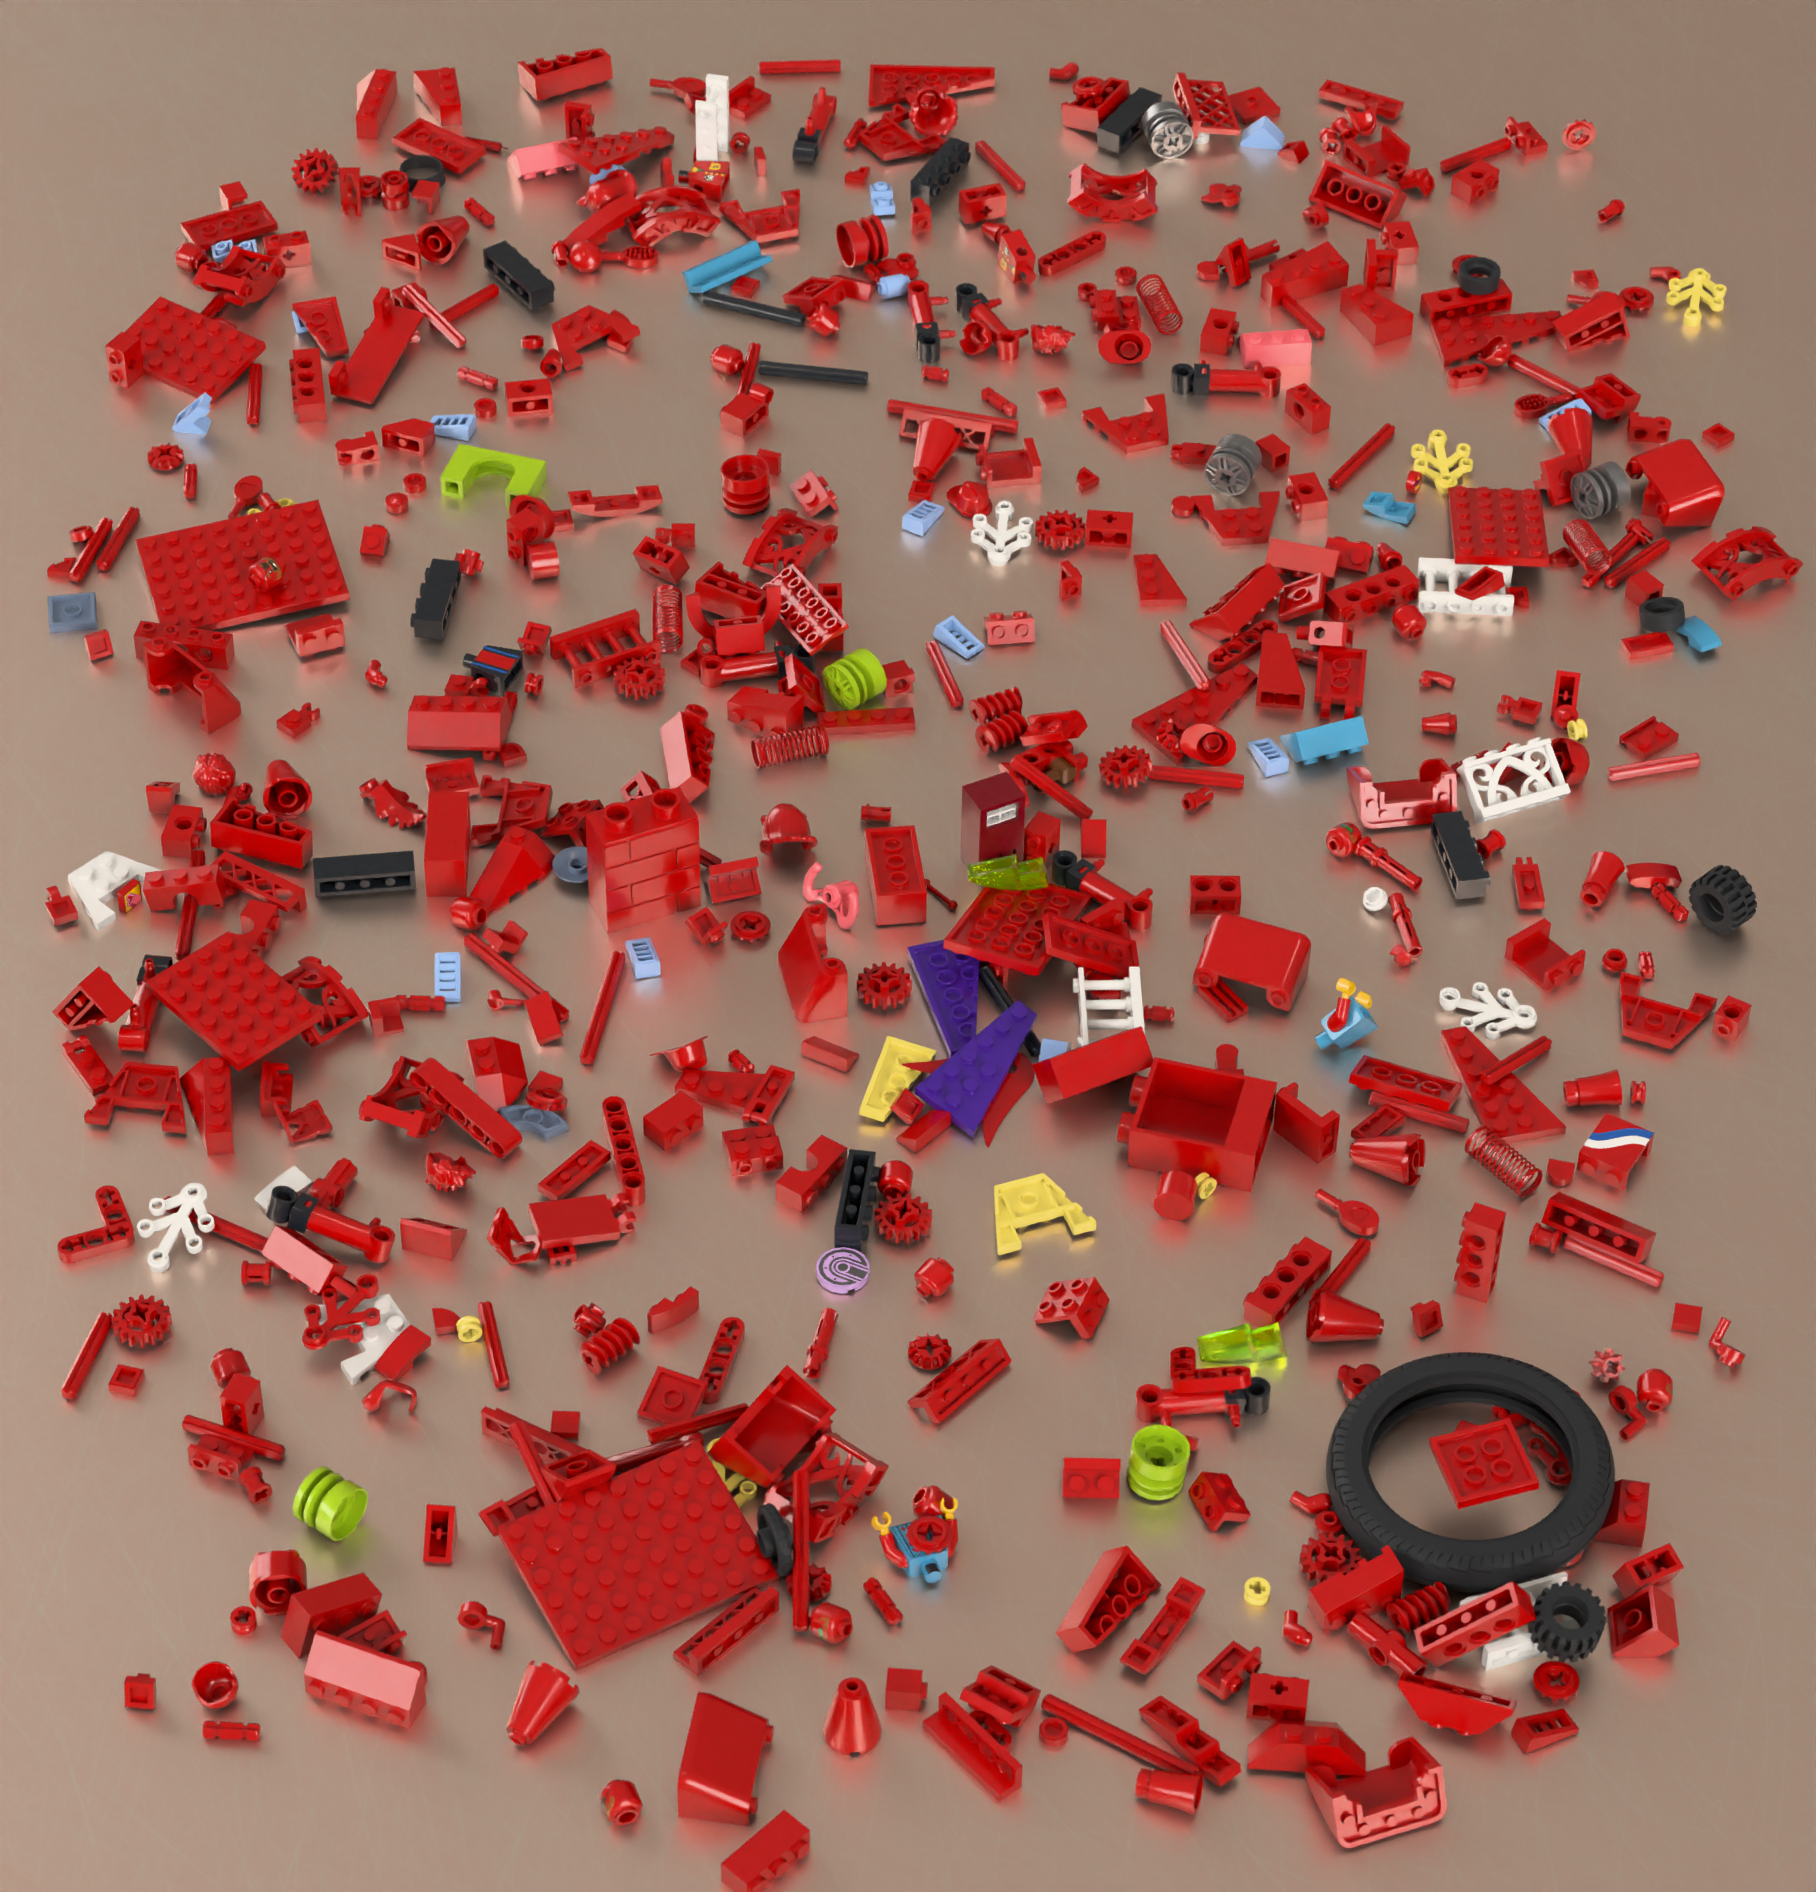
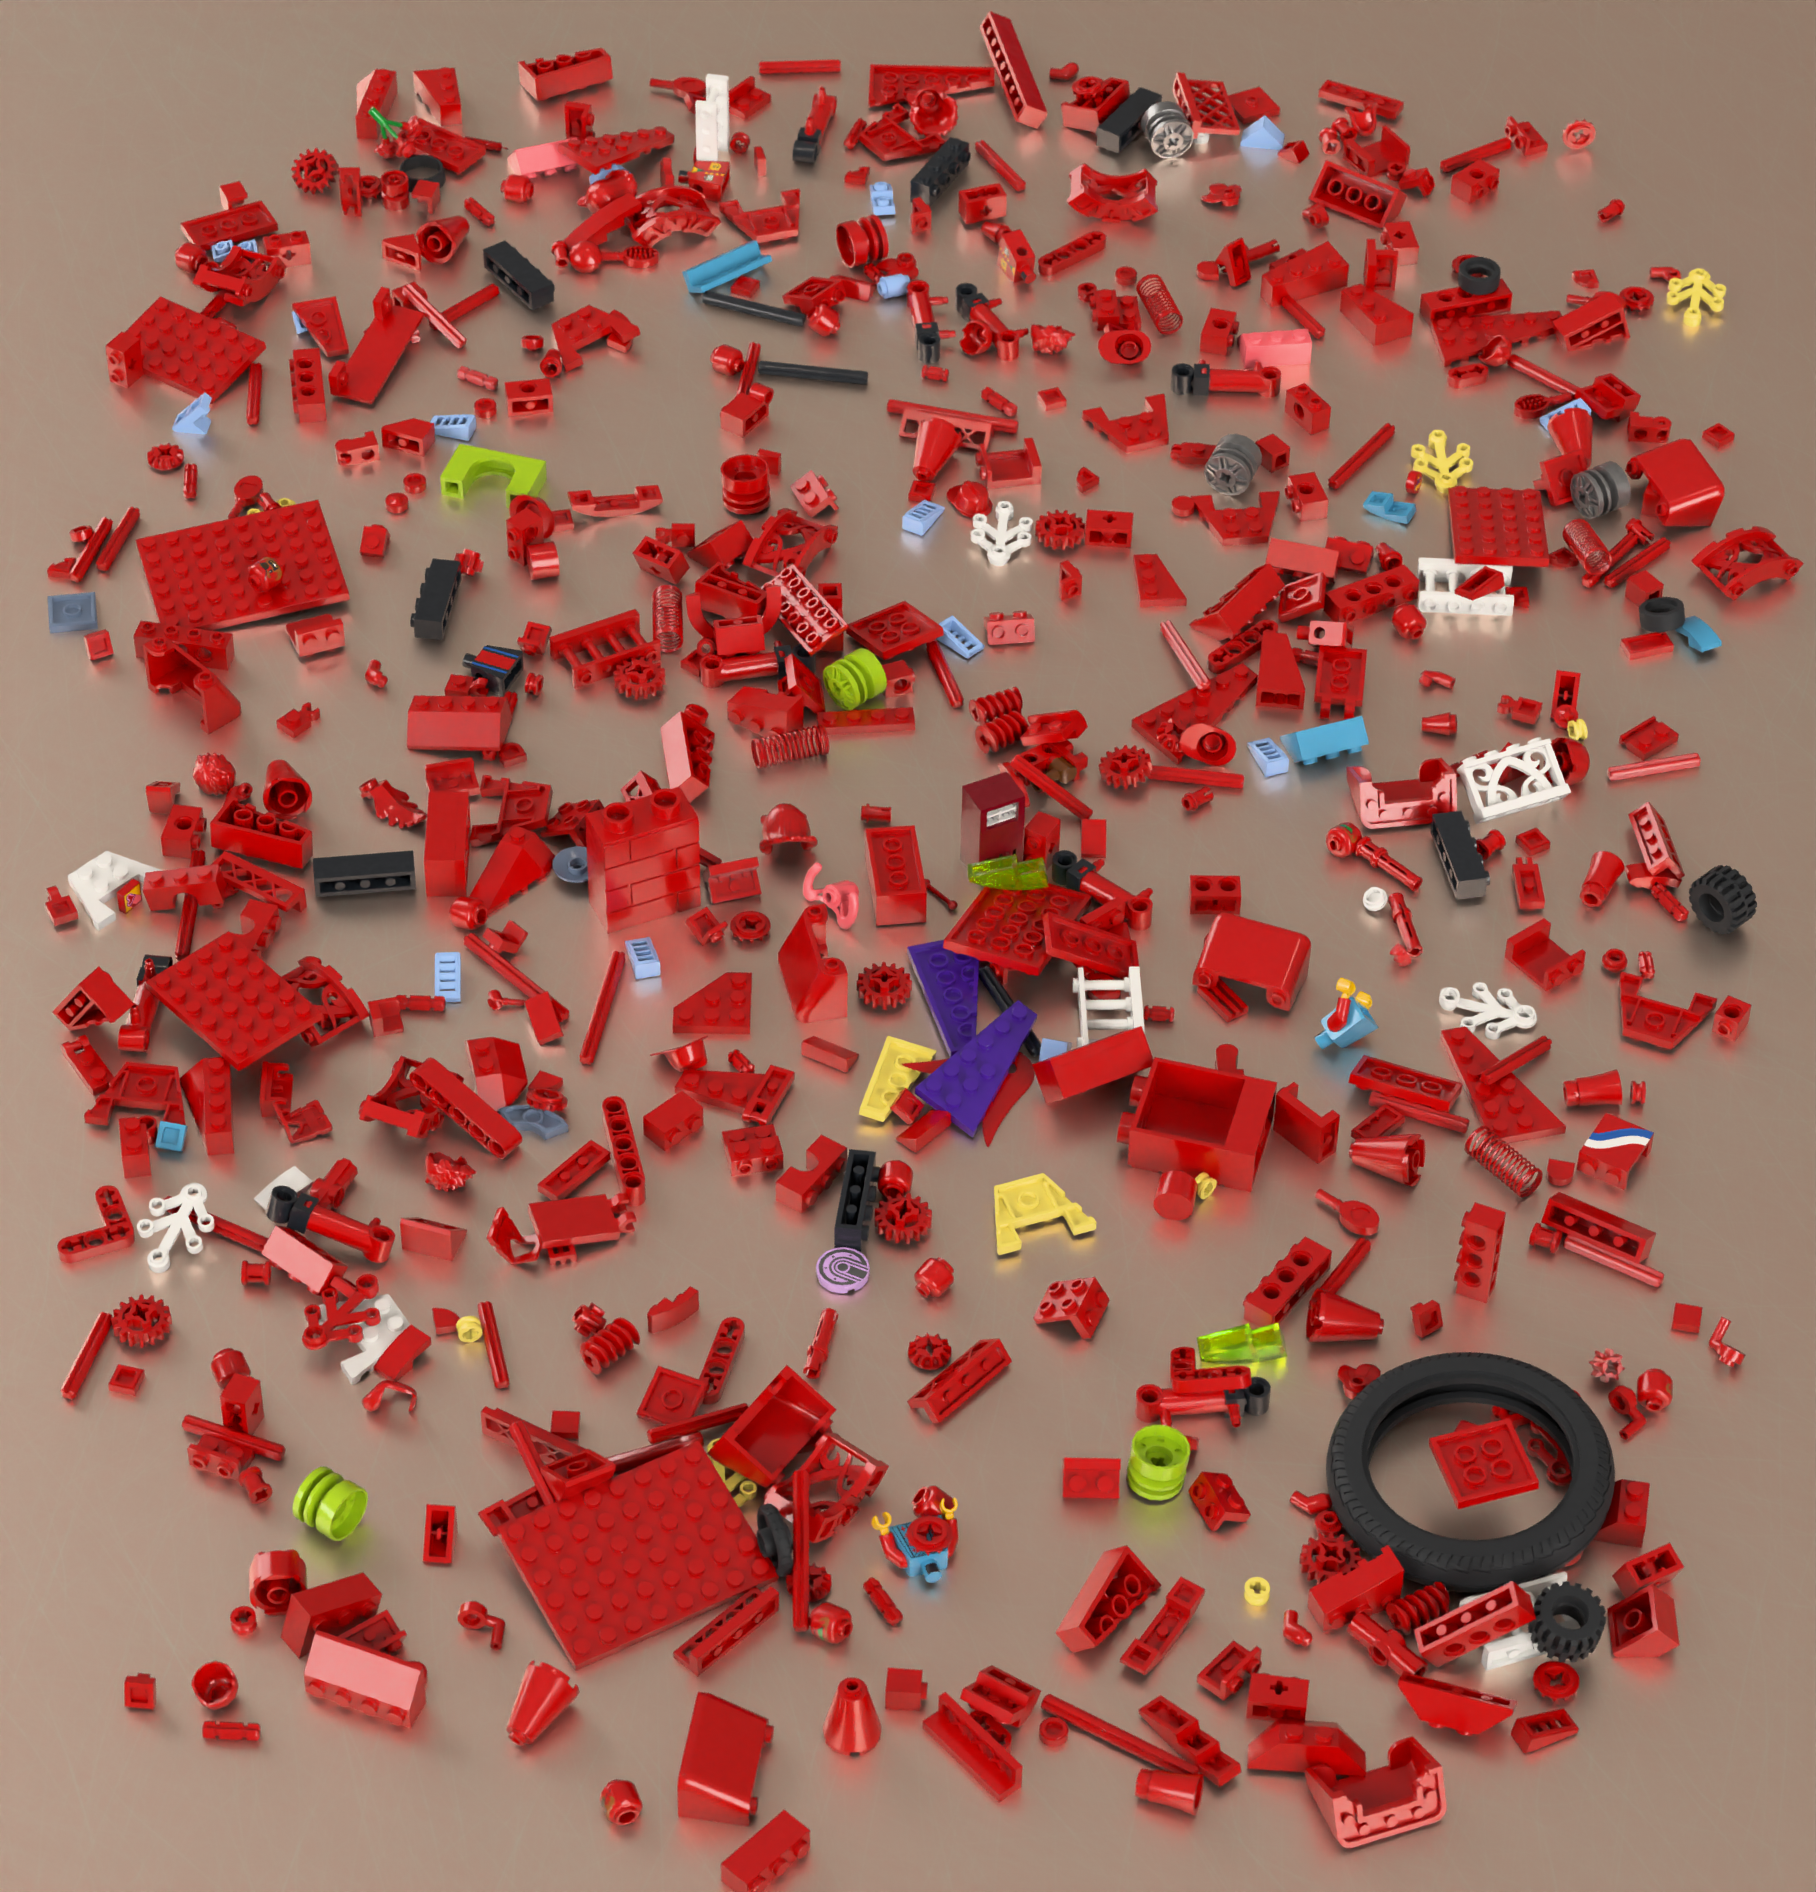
none -> red hinge [119,1115,158,1179]
none -> dark azure plate [155,1121,187,1152]
none -> red plant [368,107,423,159]
none -> red head [501,174,534,204]
none -> red plate [673,972,752,1034]
none -> red slope [686,520,753,570]
none -> red plate [846,601,944,660]
none -> red brick [979,11,1048,129]
none -> red tile [1515,828,1551,857]
none -> fence [1628,801,1685,879]

